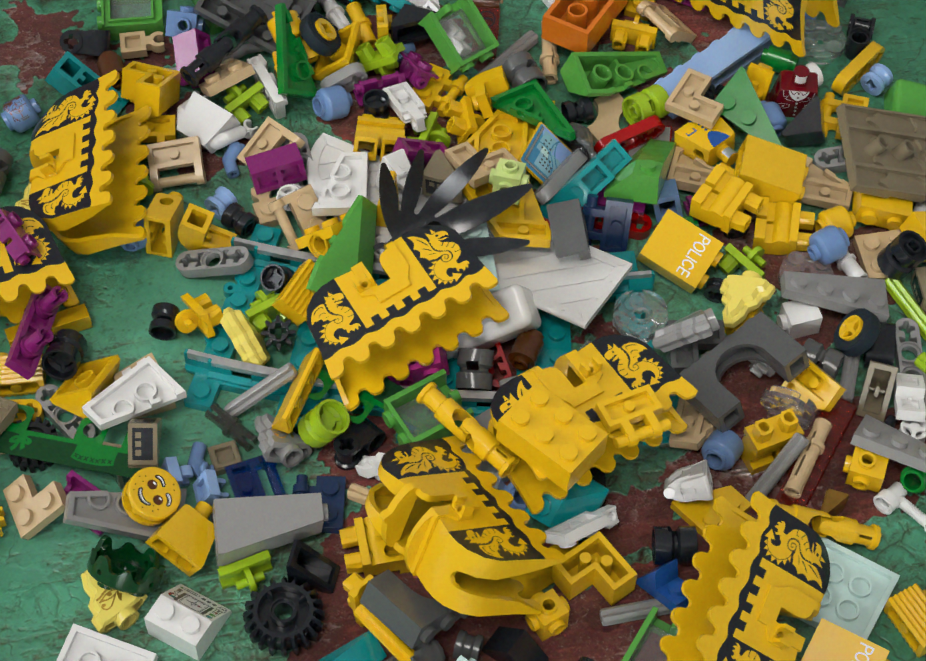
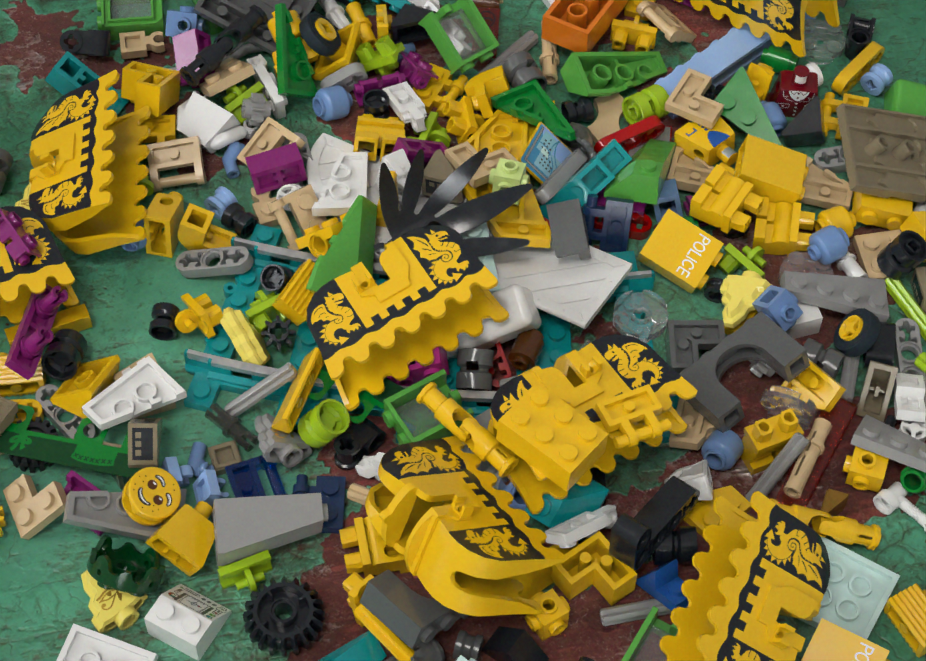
medium blue head [0,94,42,133] -> none
reddish brown brick [97,51,124,89] -> none
black slope [286,539,340,594] -> none
light grey rock [651,308,720,353] -> none
none -> light grey gear [241,93,271,126]
none -> black beam [609,476,700,570]
none -> medium blue brick [752,285,803,332]

